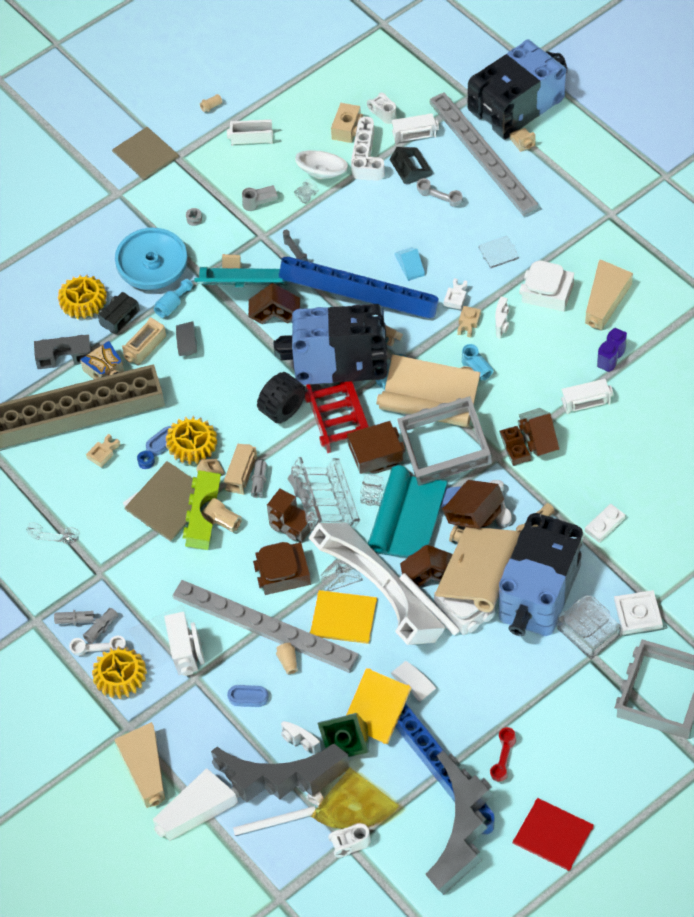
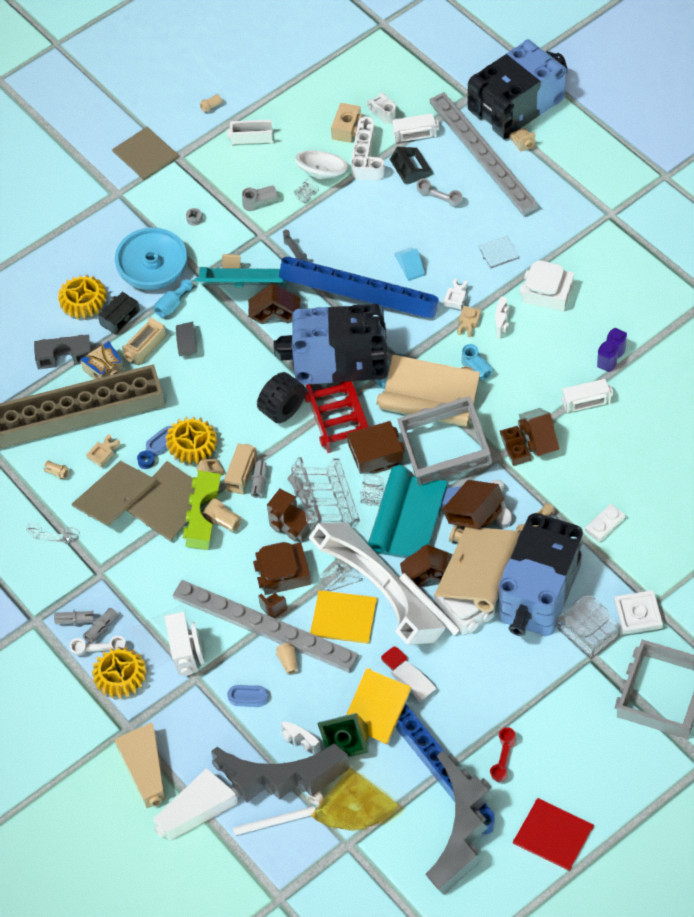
white piece [328,823,371,858] -> none
tan tile [386,325,403,346] -> none
tan slope [585,259,633,331] -> none
none -> tan pin [43,460,69,479]
none -> dark tan piece [71,460,157,526]
none -> reddish brown panel [258,592,287,618]
none -> red piece [381,646,407,671]

